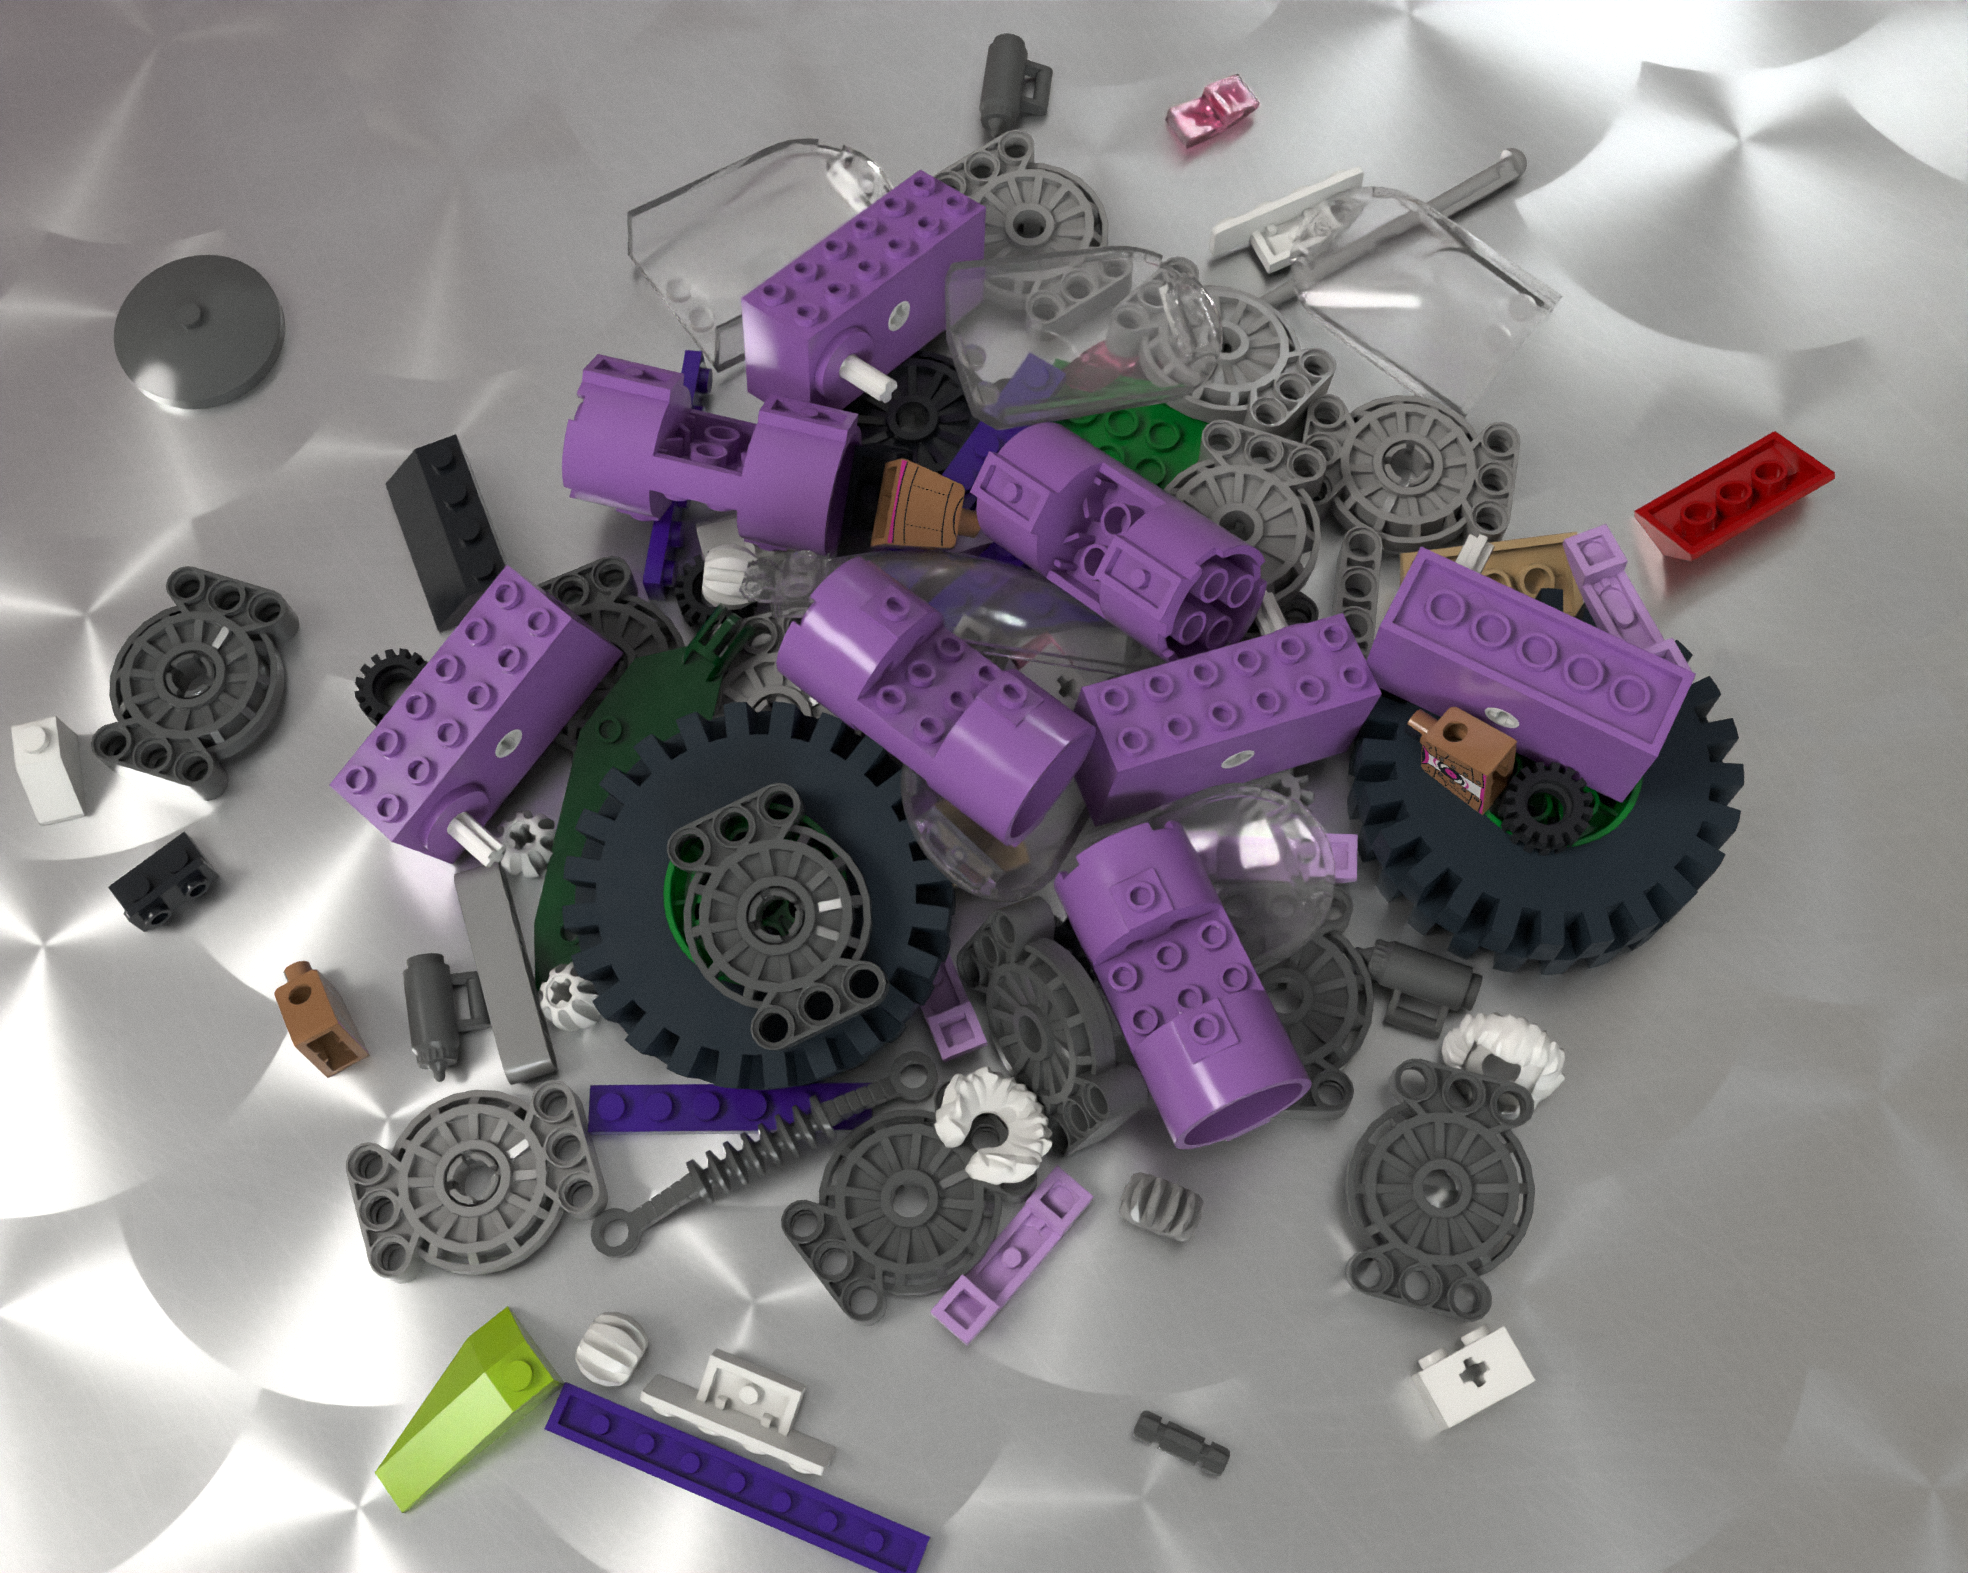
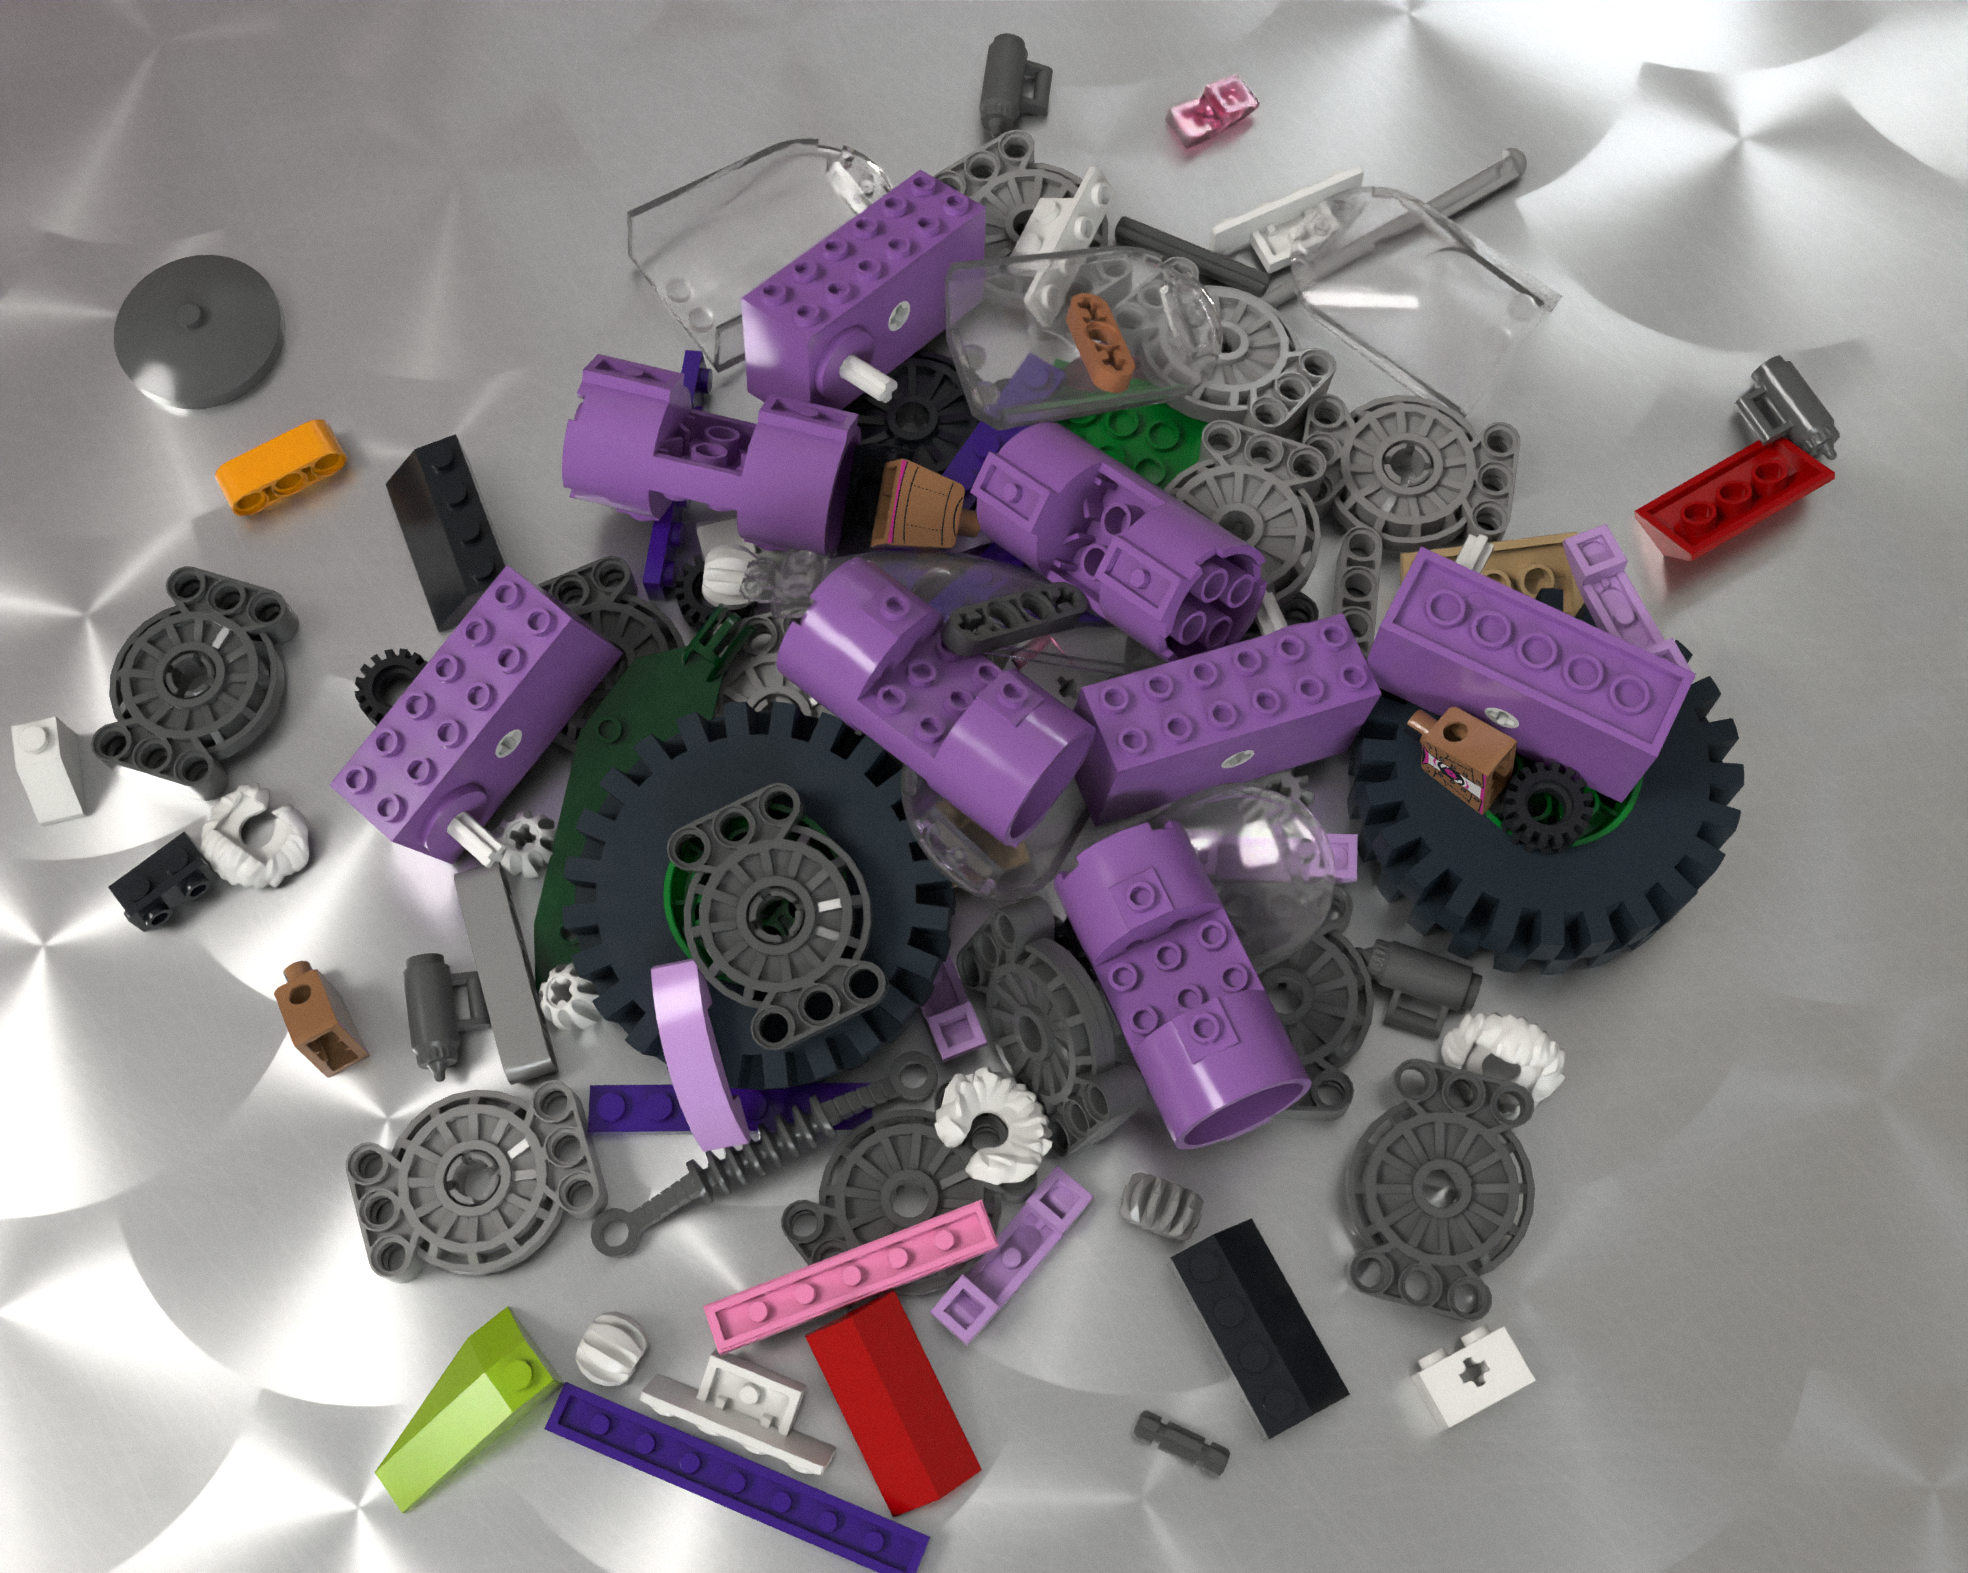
none -> white piece [200,782,310,889]
none -> light orange beam [215,419,347,516]
none -> lavender slope [651,959,751,1152]
none -> bright pink tile [703,1199,999,1355]
none -> red slope [805,1289,982,1517]
none -> dark grey beam [940,582,1087,657]
none -> white bracket [1006,166,1115,326]
none -> nougat beam [1066,293,1135,393]
none -> dark grey axle [1115,216,1270,298]
none -> black slope [1167,1218,1350,1442]
none -> dark grey piece [1734,355,1840,460]

